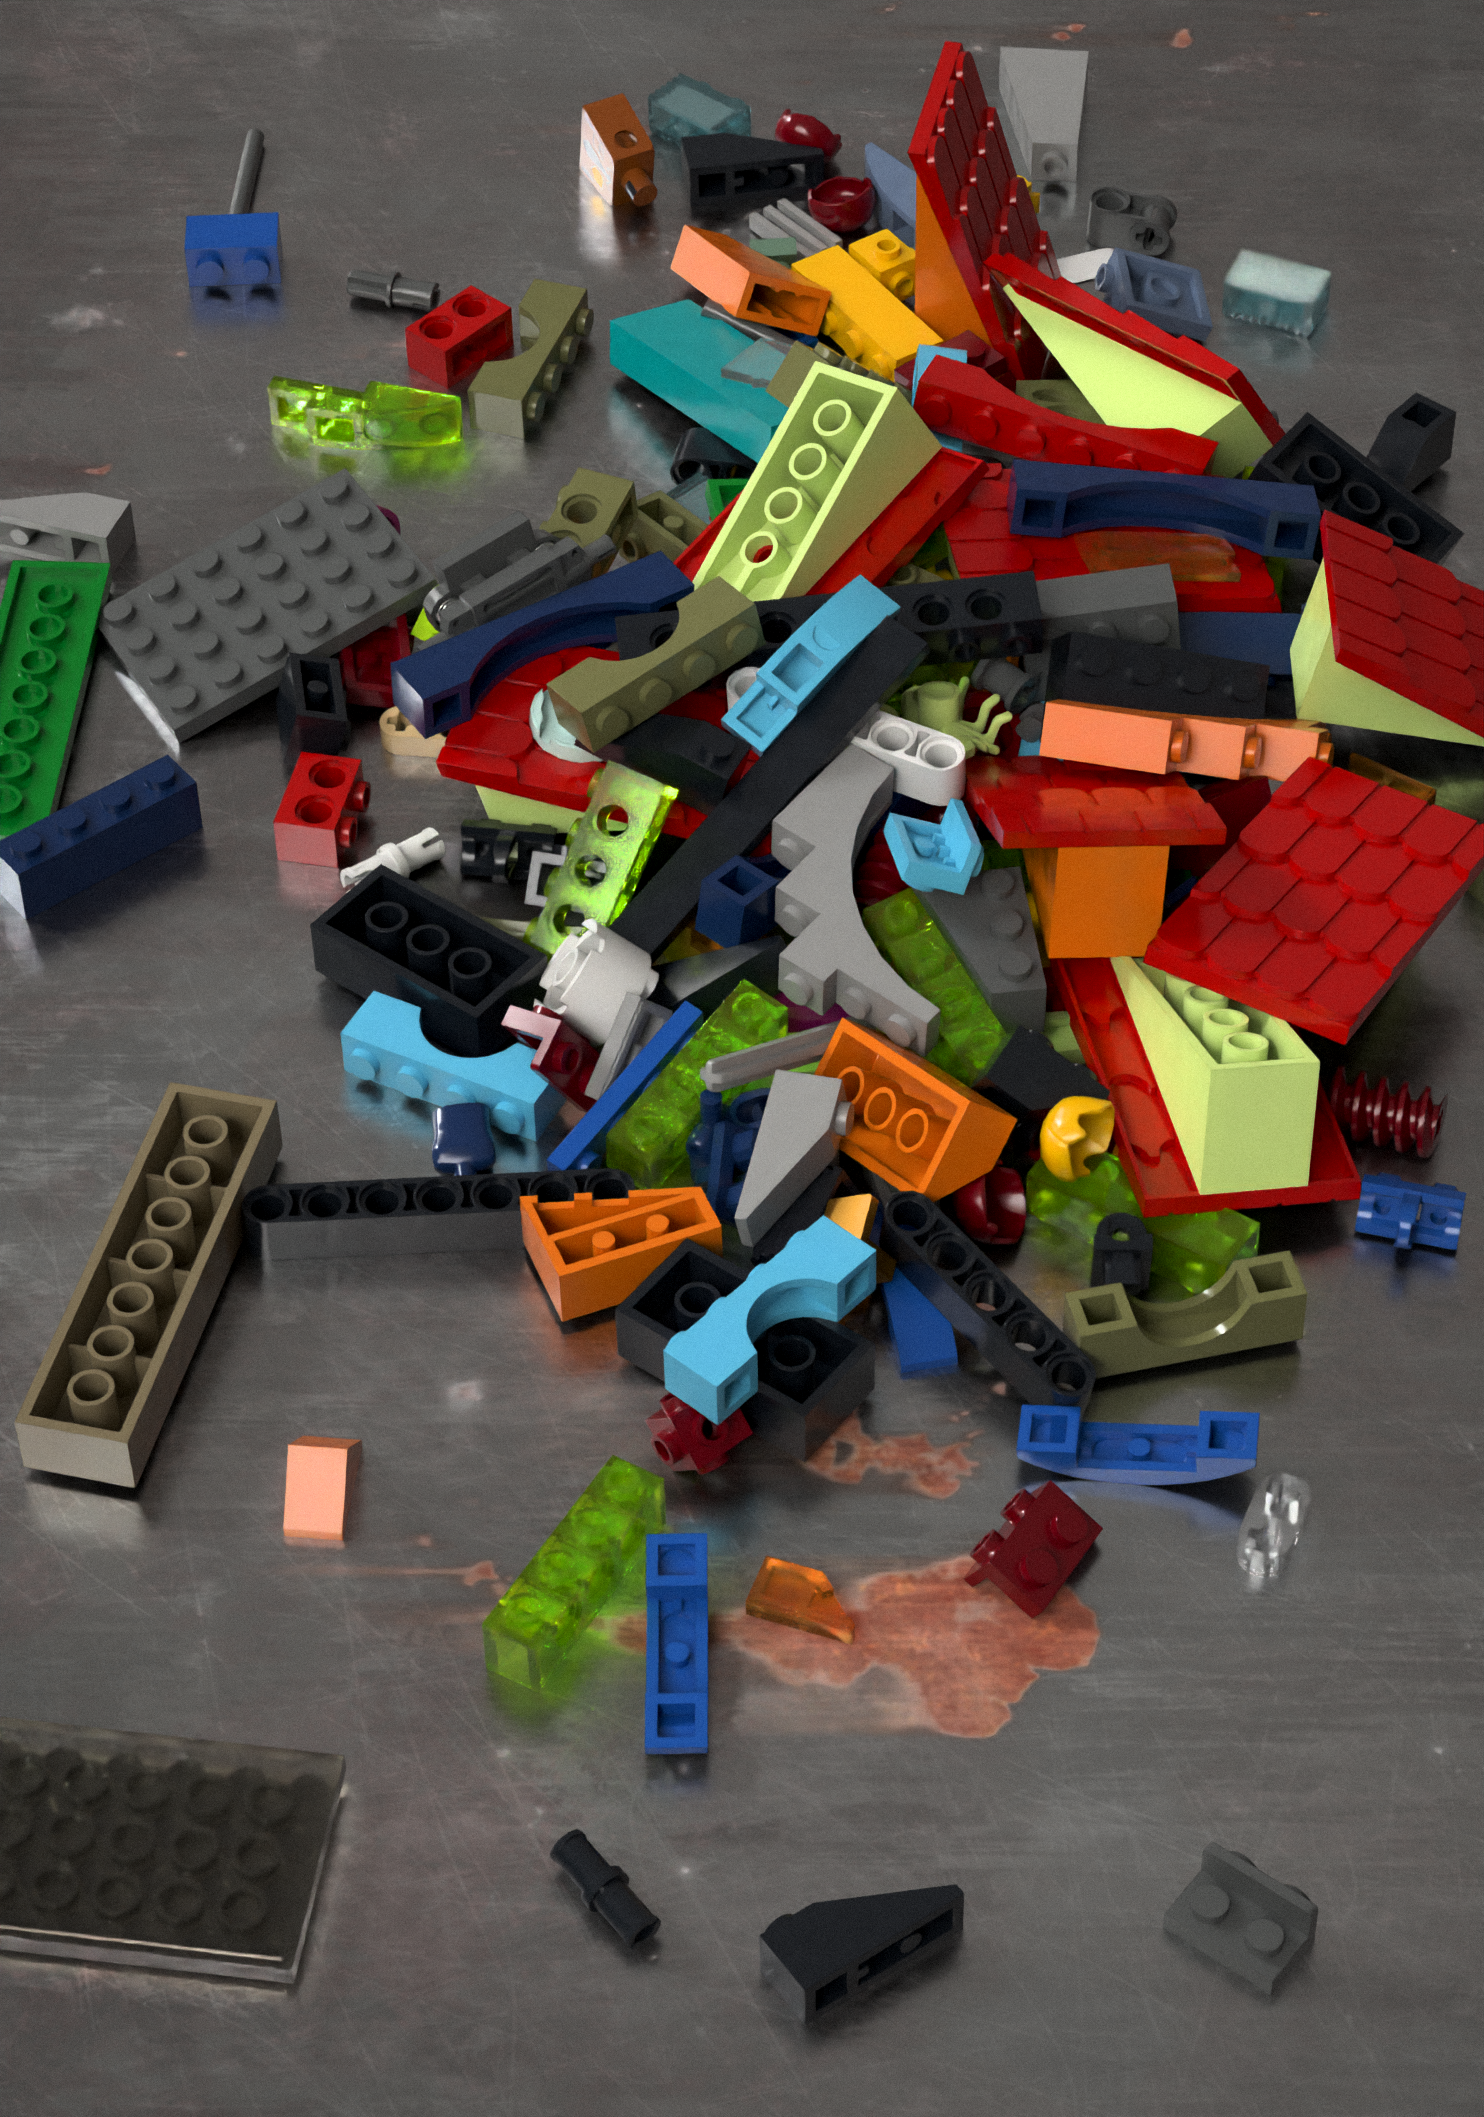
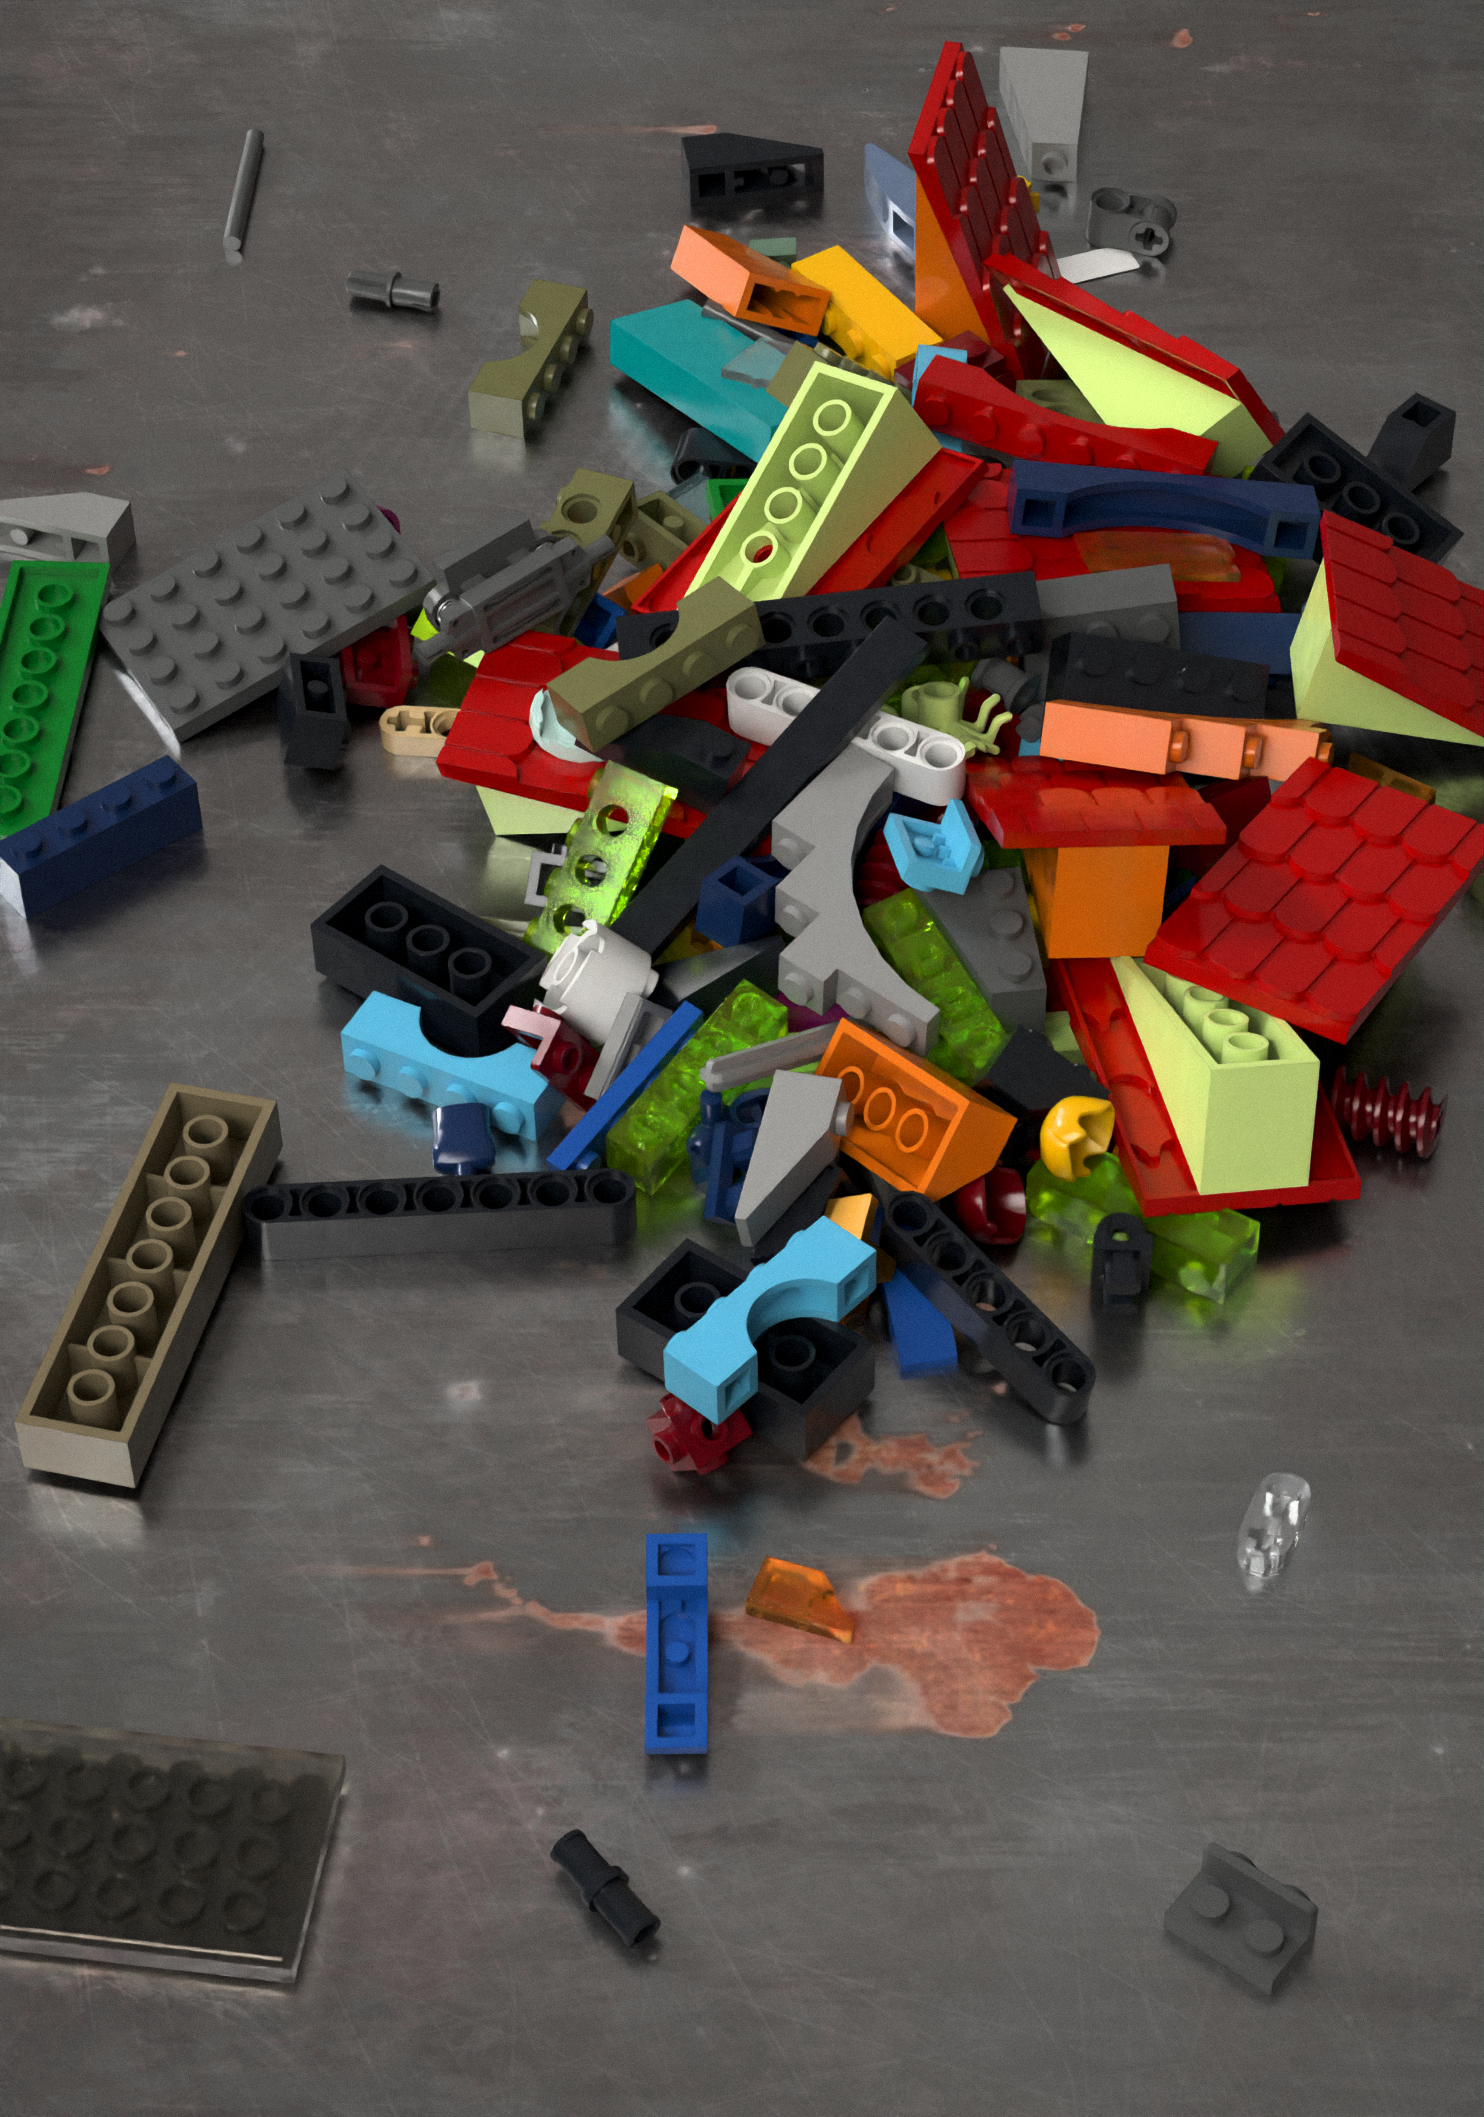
blue brick [184,212,282,287] -> none
clear neon green slope [267,376,463,451] -> none
red brick [273,752,371,868] -> none
slope [283,1436,363,1541] -> none
white pin [340,827,445,893] -> none
dark blue arch [390,550,694,739] -> none
red brick [405,285,514,389] -> none
black hips [460,818,557,884] -> none
clear neon green brick [482,1455,666,1693] -> none
orange wedge [519,1187,723,1322] -> none
dark orange torso [580,93,658,206] -> none
clear light blue brick [648,73,751,147] -> none
medium azure slope [721,574,901,757] -> none
light grey tile [749,198,842,262] -> none
black slope [759,1884,964,2026] -> none
dark red hair [774,109,842,167] -> none
dark red hair [808,176,876,234] -> none
yellow brick [849,228,915,301] -> none
dark red bracket [963,1480,1103,1618] -> none
blue slope [1016,1405,1260,1485] -> none
olive arch [1063,1250,1307,1378] -> none
sand blue plate [1095,247,1213,342] -> none
clear light blue brick [1222,250,1332,337] -> none
blue hips [1355,1172,1466,1250] -> none

